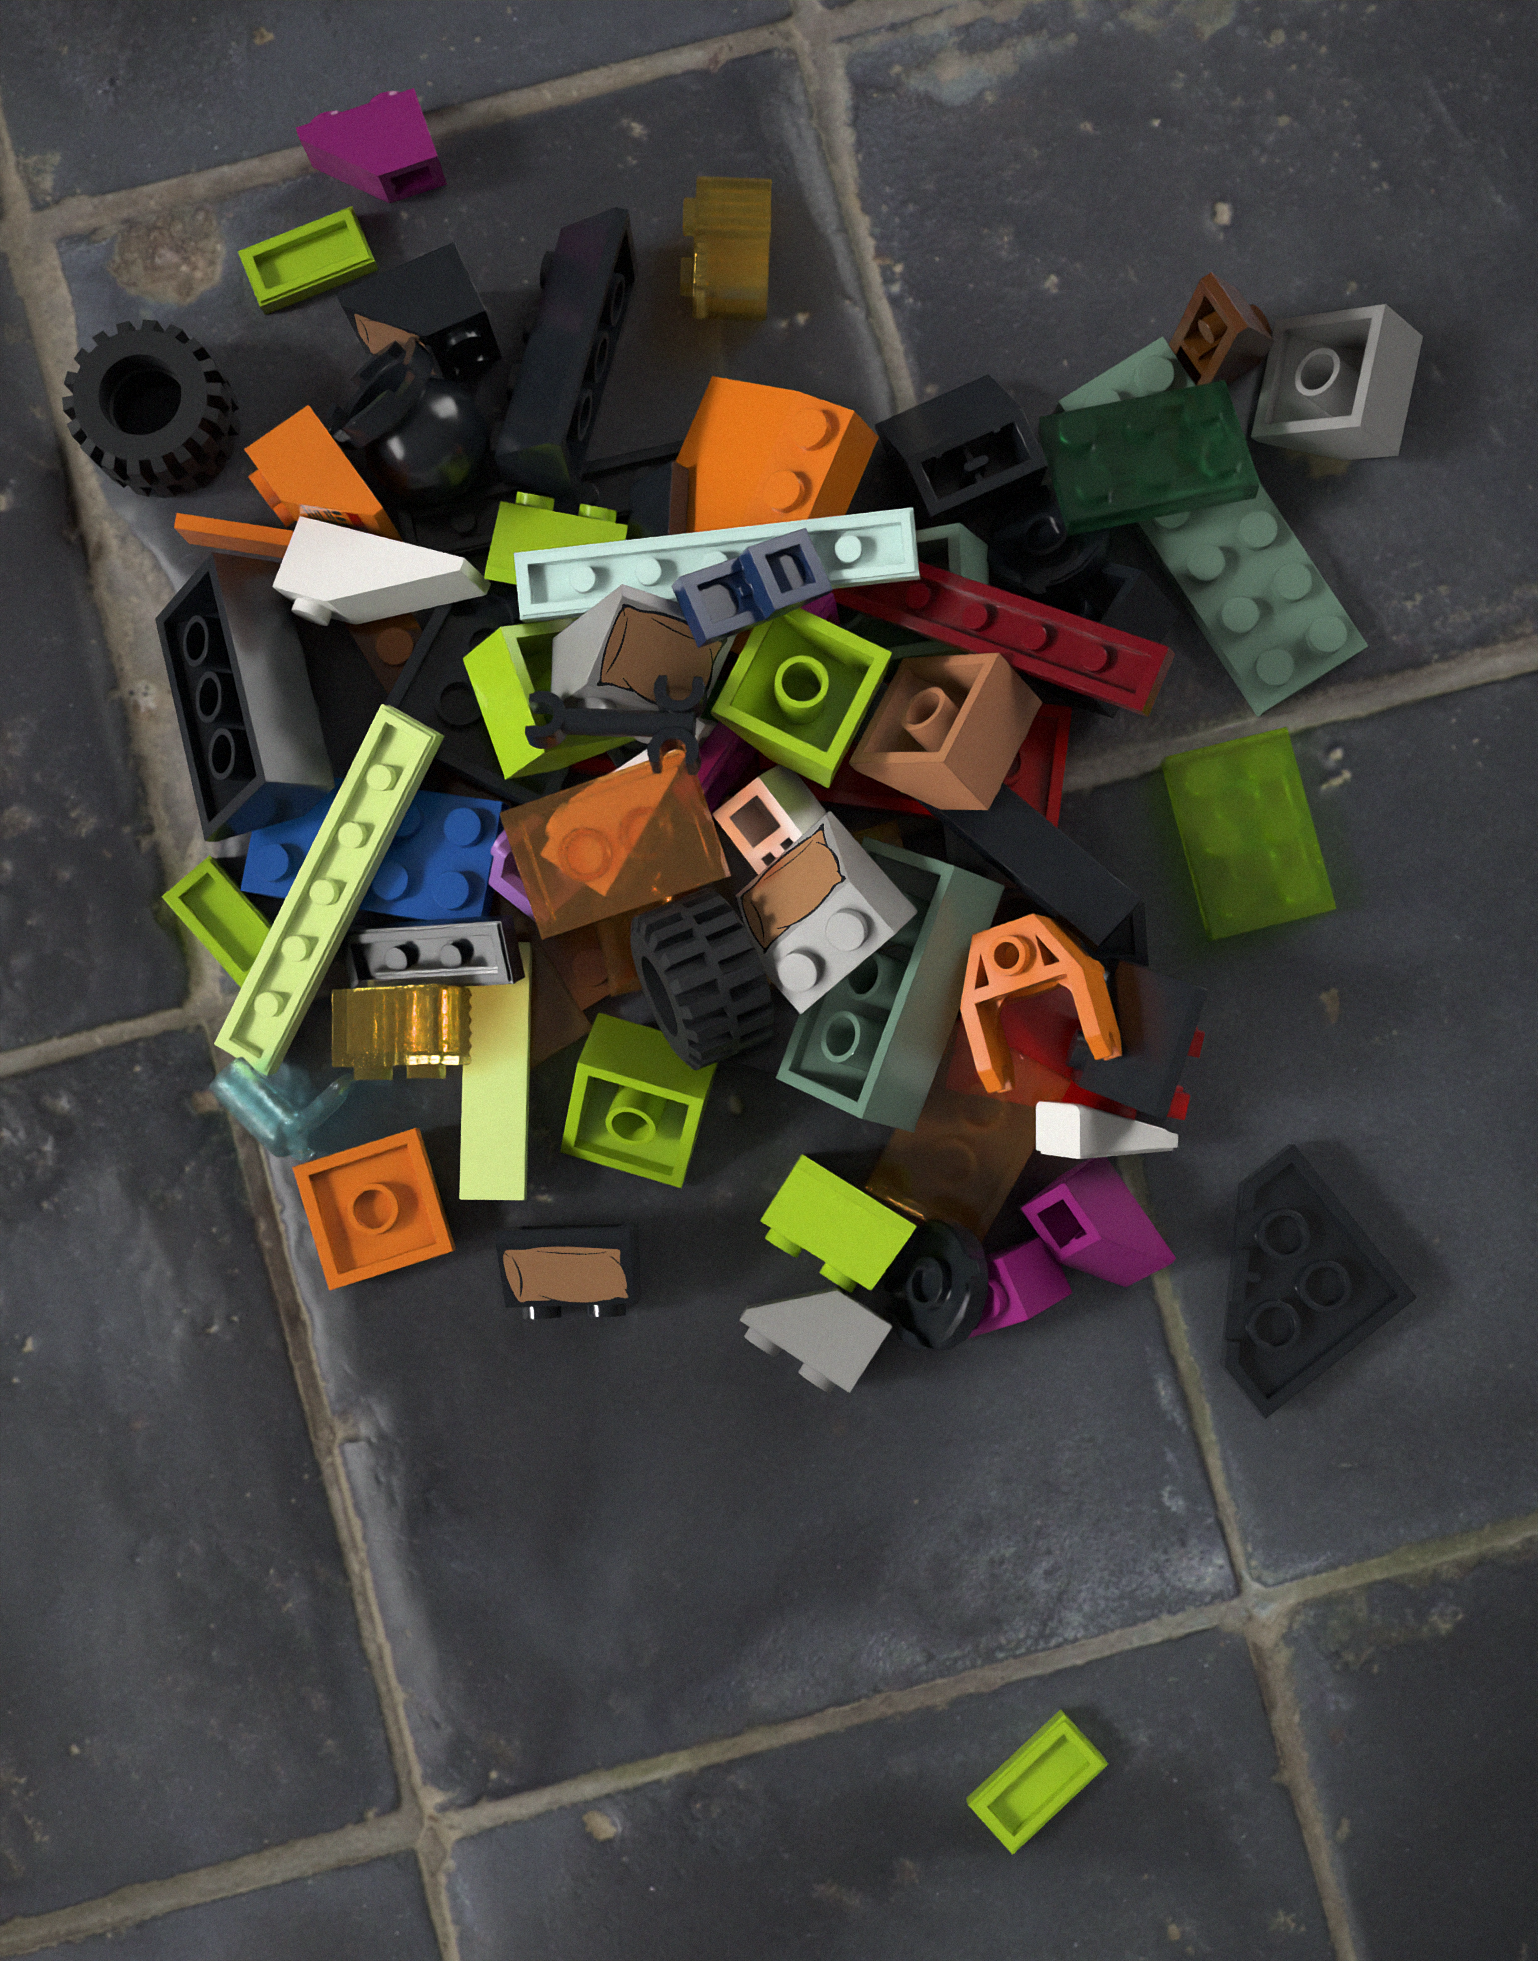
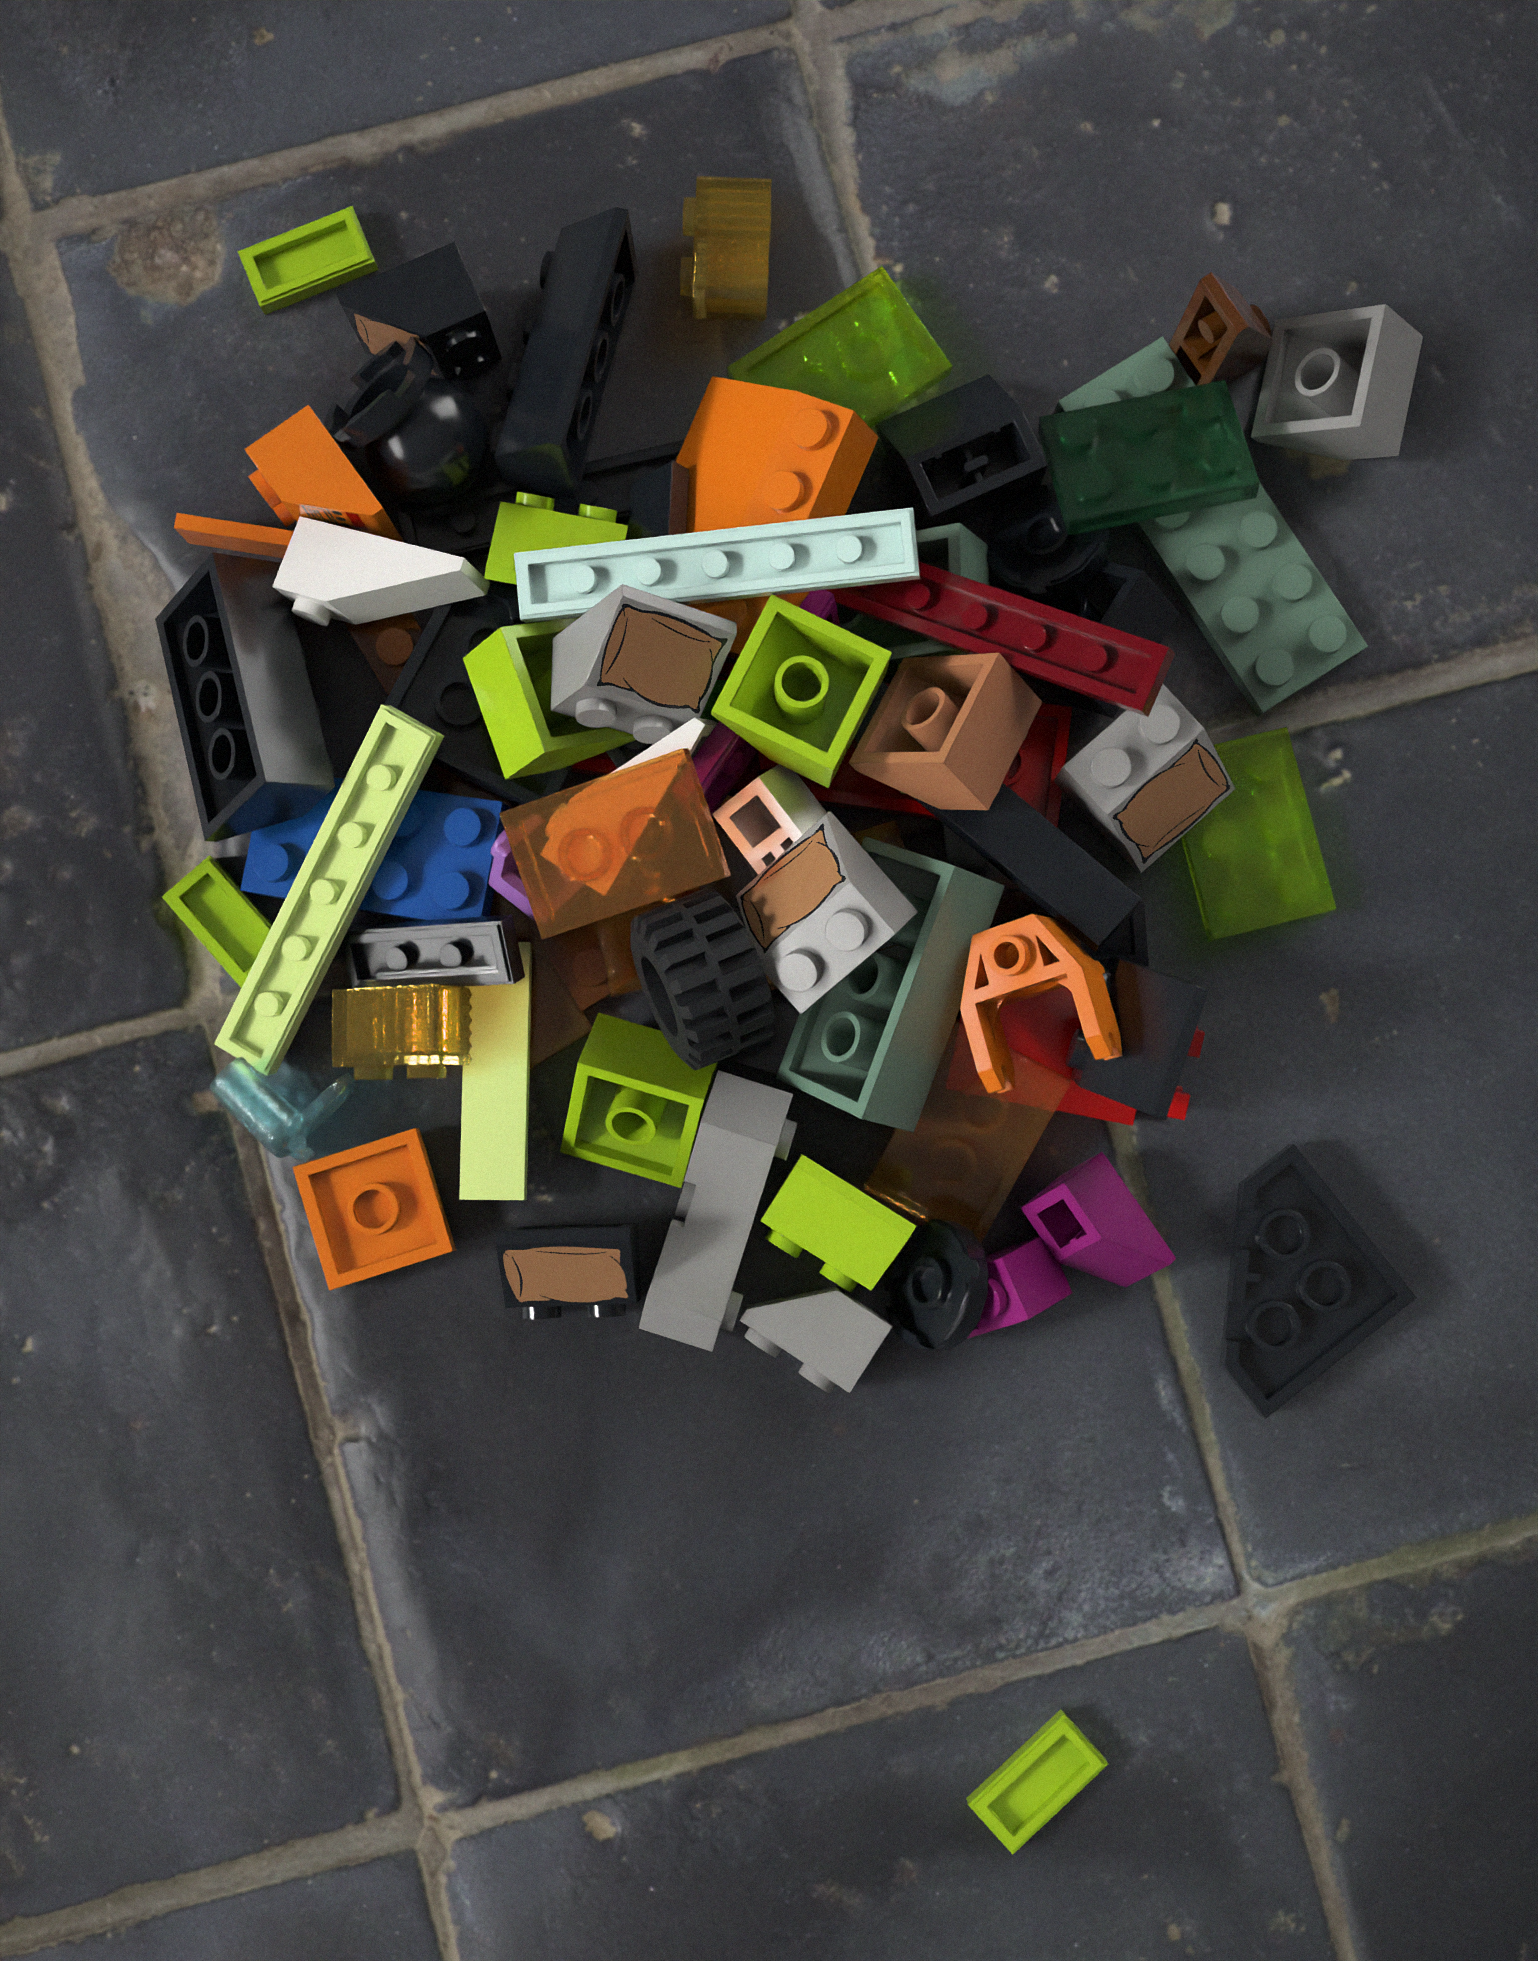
black tyre [62,319,240,498] -> none
magenta slope [296,88,447,204] -> none
black bar [525,675,708,775] -> none
dark blue slope [671,528,833,648] -> none
white slope [1036,1101,1178,1159] -> none
none -> light grey brick [639,1070,798,1352]
none -> clear neon green plate [727,266,952,428]
none -> light grey slope [1053,684,1236,875]

